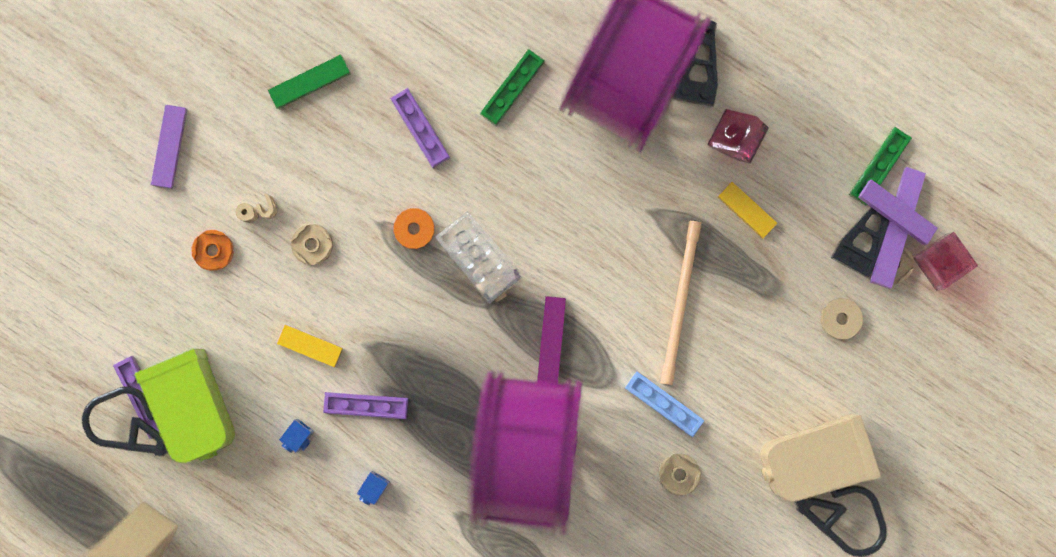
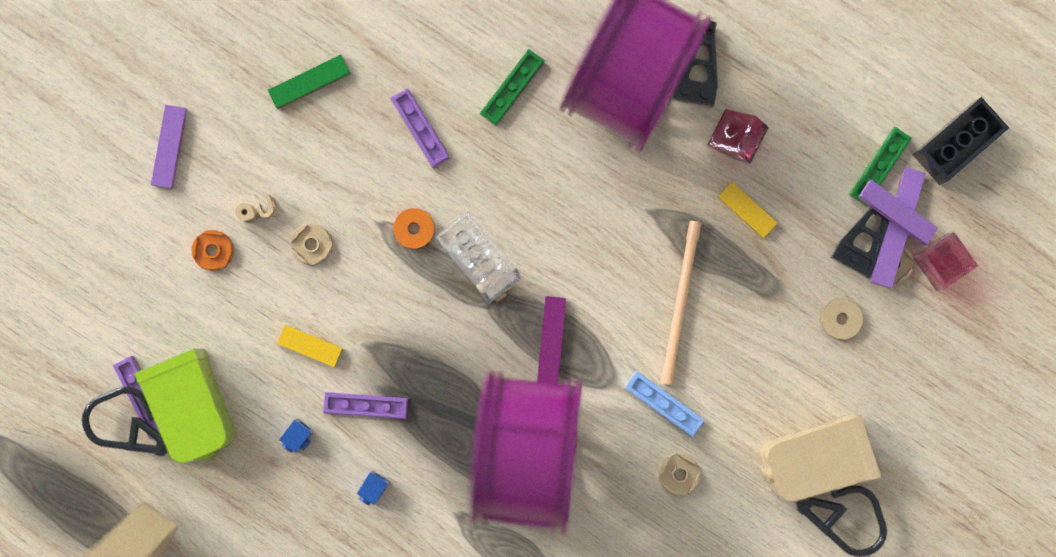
none -> black brick [912,97,1009,185]

